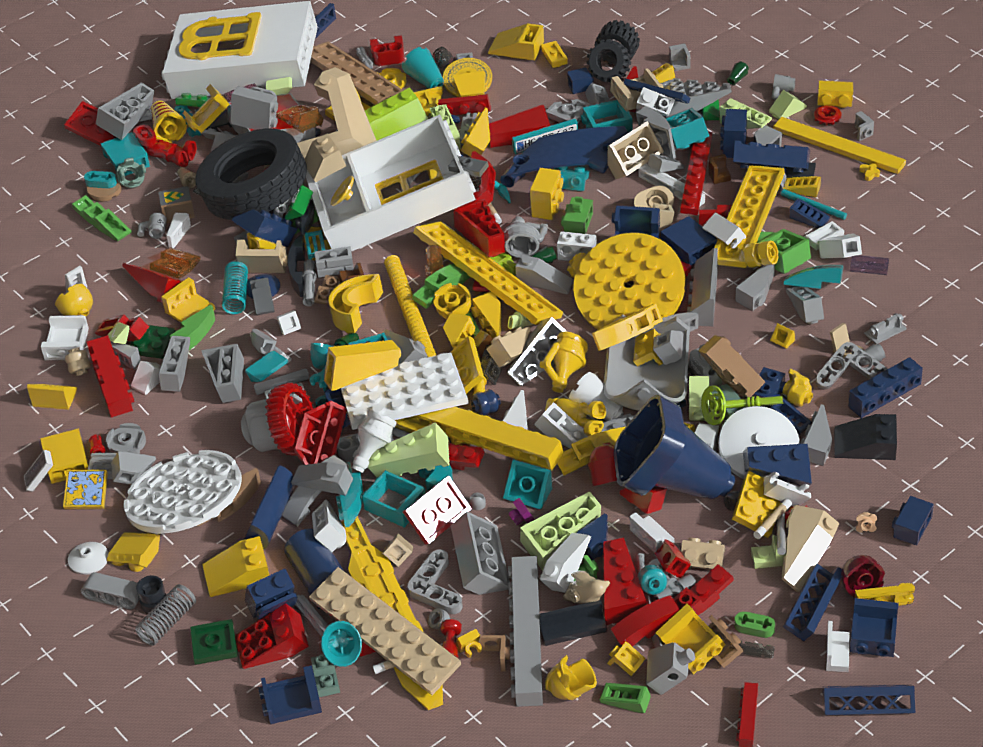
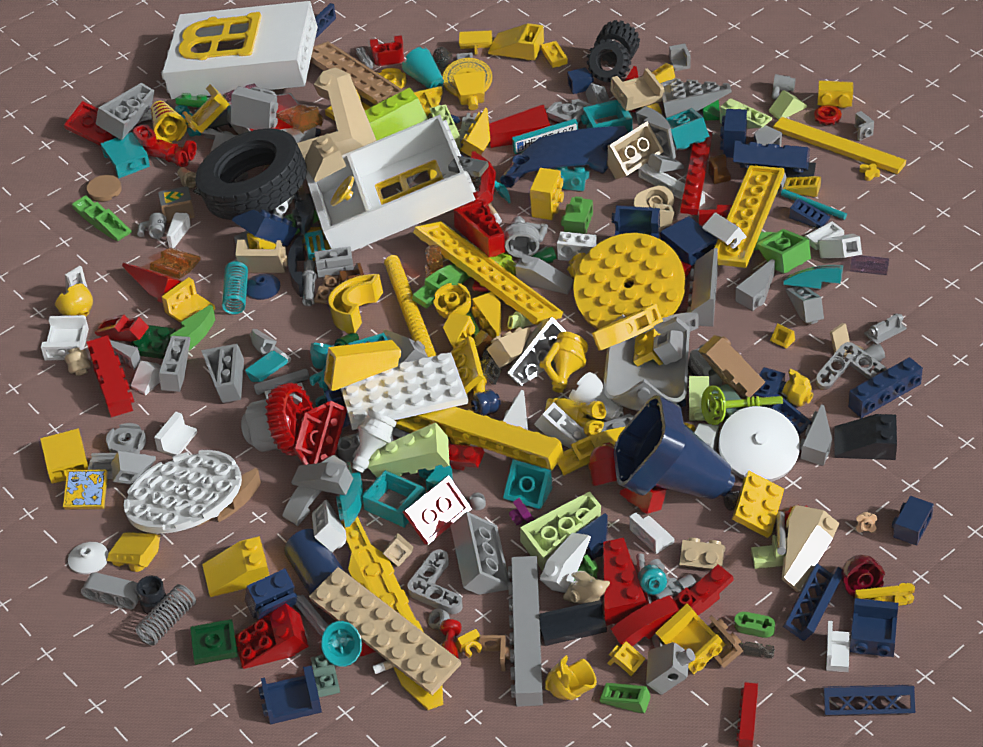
tile [24,450,53,492] -> none
yellow slope [27,384,77,410] -> none
teal beam [84,171,117,188] -> none
red pin [89,434,106,455] -> none
yellowish green slope [108,322,130,344] -> none
sand green piece [116,158,146,188] -> none
dark blue brick [244,465,295,550] -> none
dark grey slope [250,278,275,316] -> none
yellowish green slope [266,77,292,95] -> none
white tile [277,310,301,335] -> none
green slope [285,185,313,220] -> none
red plate [438,94,491,115] -> none
dark blue tile [624,79,691,104] -> none
white slope [636,87,675,116] -> none
red leg [655,539,691,579] -> none
dark green cone [727,61,749,86] -> none
dark blue wedge [743,444,812,486] -> none
yellow wheel [744,240,778,268] -> none
tan bar [754,499,792,539] -> none
white hinge [764,472,811,506] -> none
none -> white panel [154,412,197,456]
none -> yellow panel [459,30,493,55]

